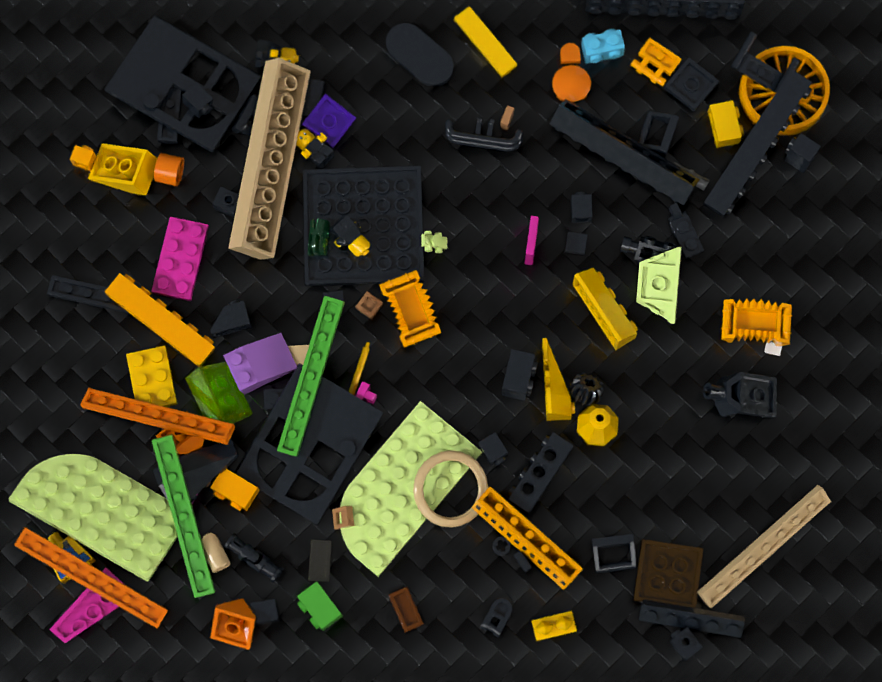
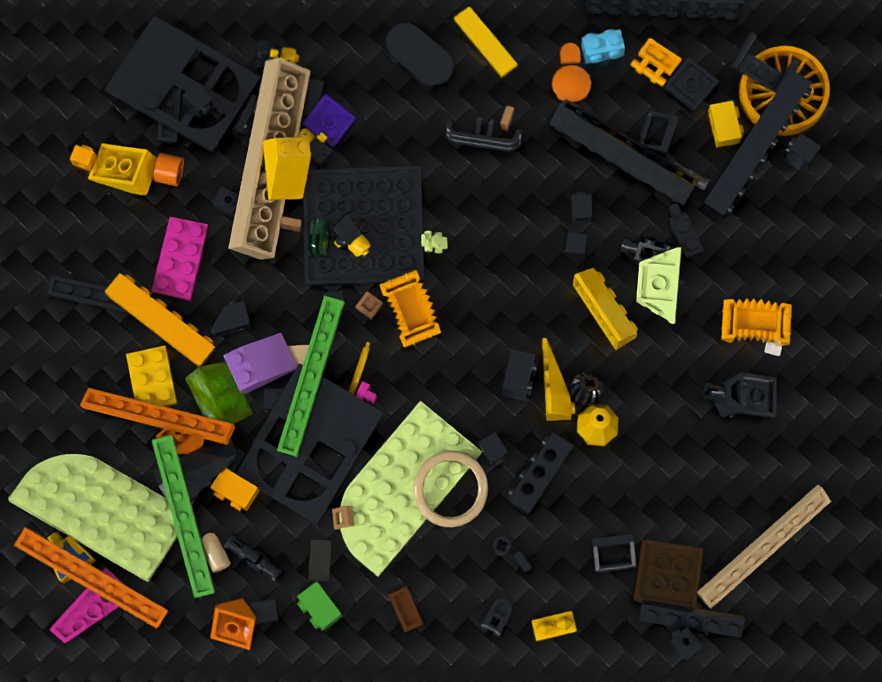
light orange brick [472,487,583,590] -> none
dark pink tile [525,216,539,265] -> none
none -> yellow slope [263,137,311,200]
none -> medium nougat tile [280,216,301,232]

